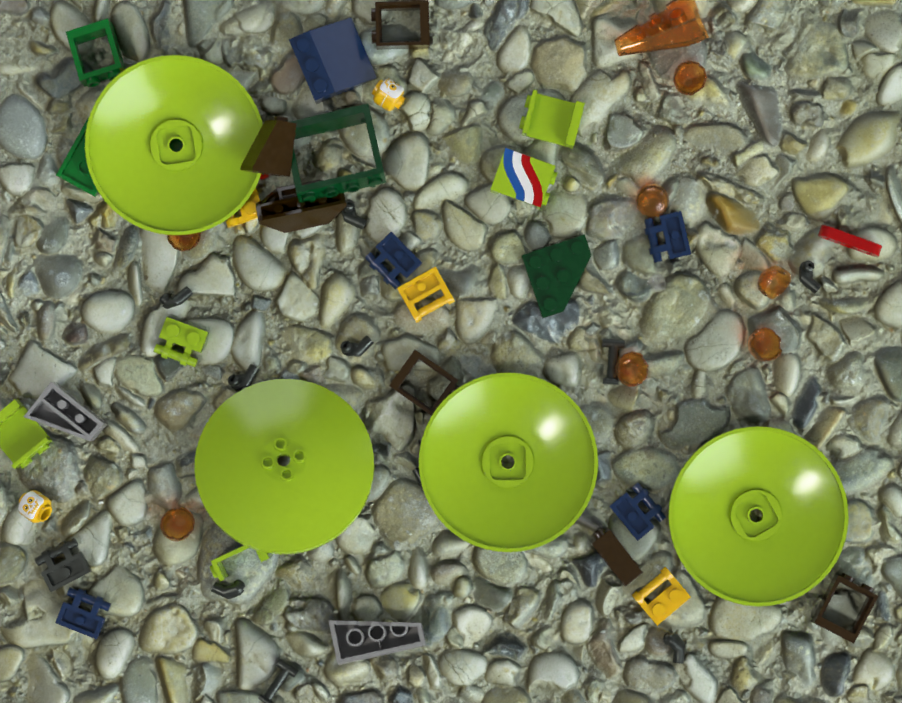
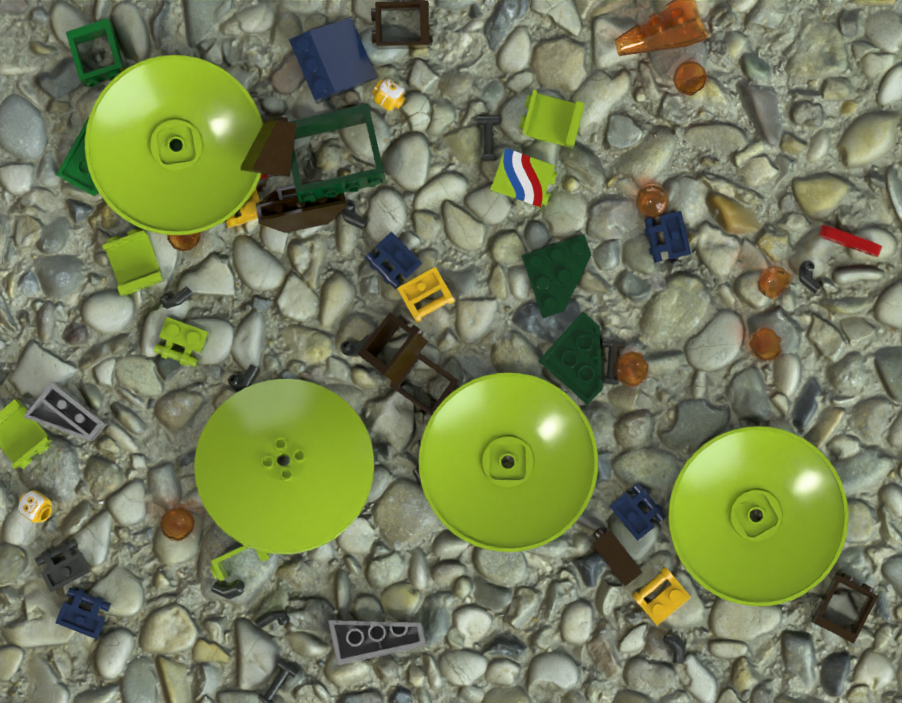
none -> lime panel [102,228,164,296]
none -> pearl dark grey arm [255,610,290,629]
none -> dark brown window [357,312,428,384]
none -> pearl dark grey piece [477,116,499,162]
none -> dark green plate [538,312,603,405]

